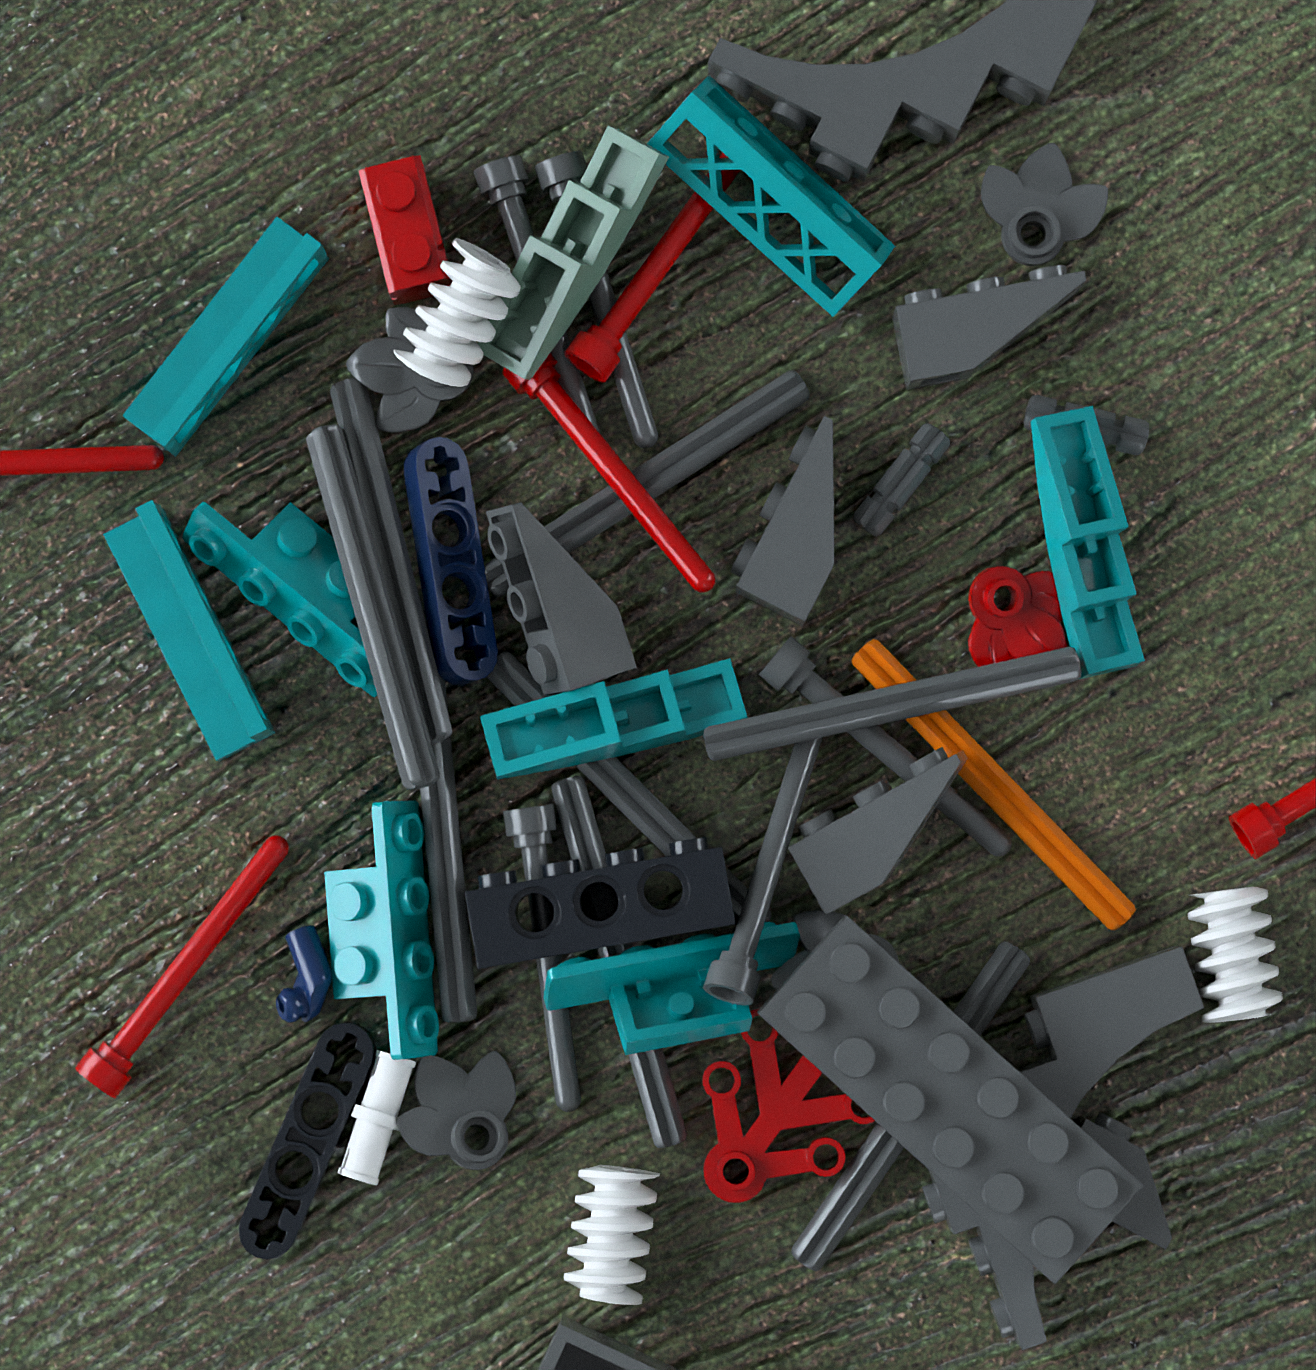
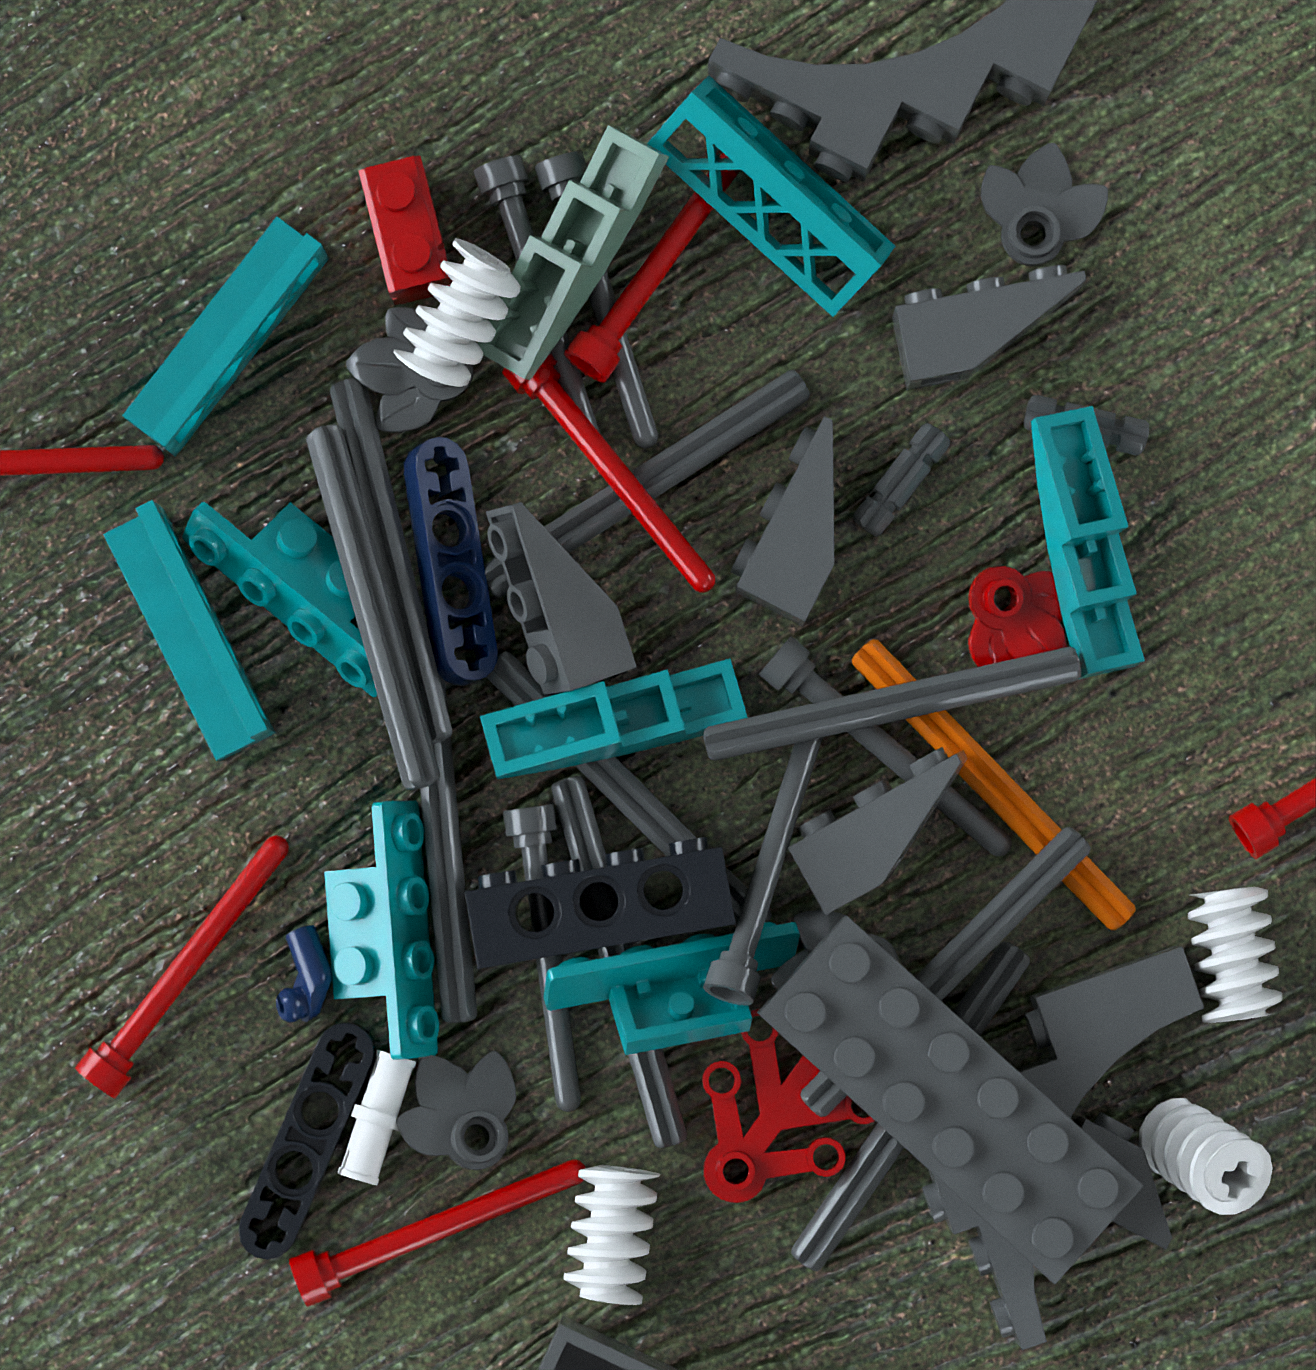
none -> red piece [289,1159,586,1307]
none -> dark grey axle [800,827,1091,1117]
none -> white piece [1138,1098,1273,1215]

